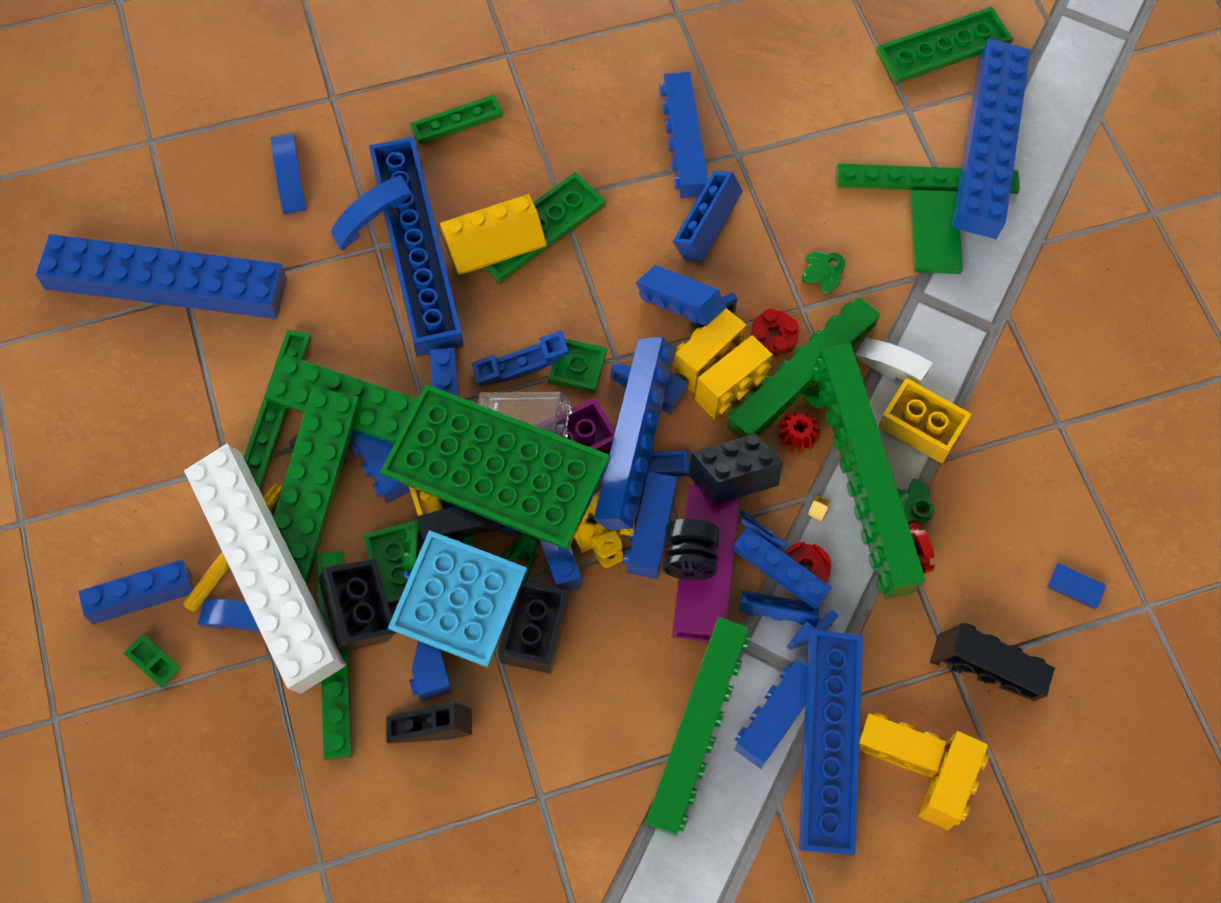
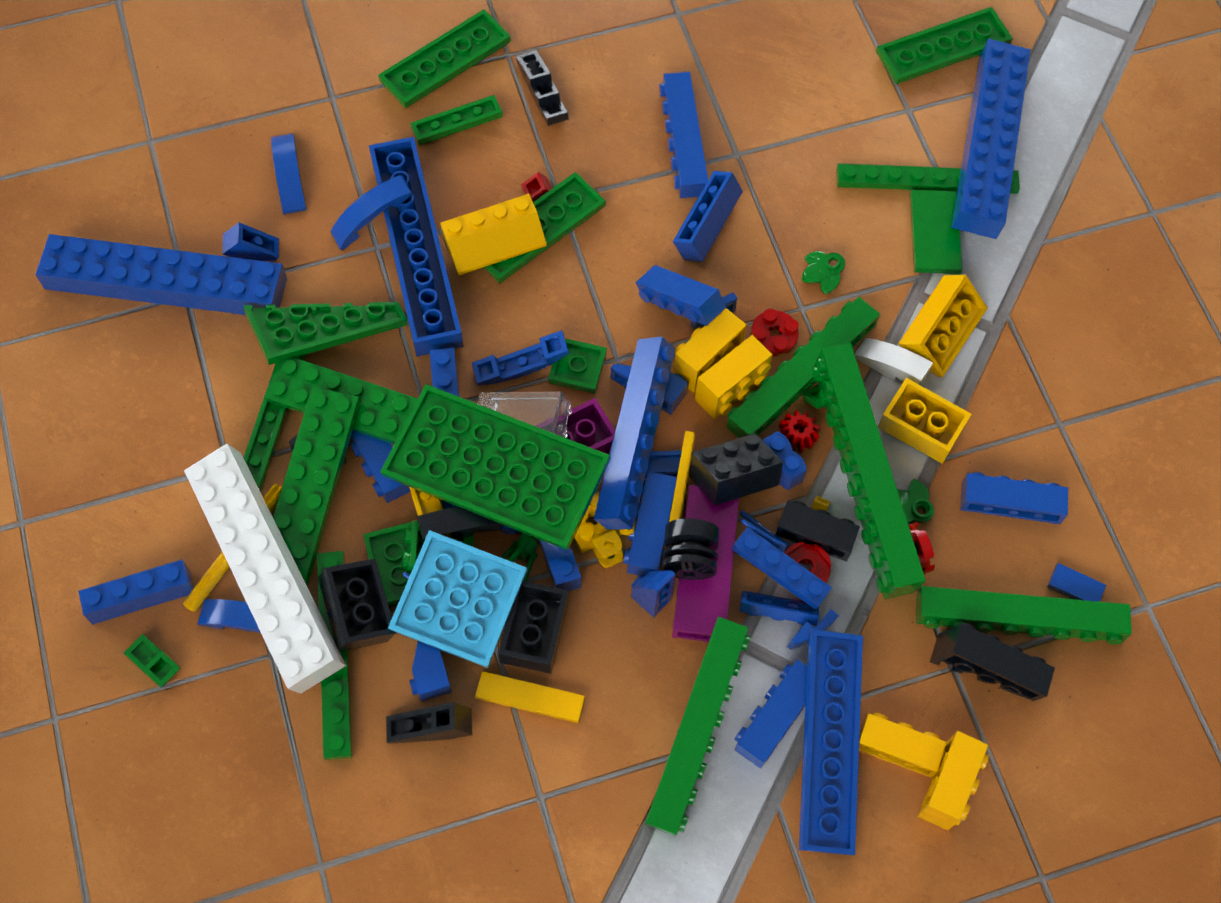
none -> blue slope [222,222,279,261]
none -> green wing [244,302,407,365]
none -> green plate [378,9,511,109]
none -> yellow tile [475,671,585,723]
none -> black slope [516,50,569,126]
none -> red slope [521,172,552,202]
none -> blue slope [631,570,675,618]
none -> yellow tile [669,431,695,522]
none -> blue brick [763,431,806,490]
none -> black brick [775,500,860,562]
none -> yellow slope [898,275,988,377]
none -> green brick [916,586,1132,644]
none -> blue brick [960,472,1068,524]

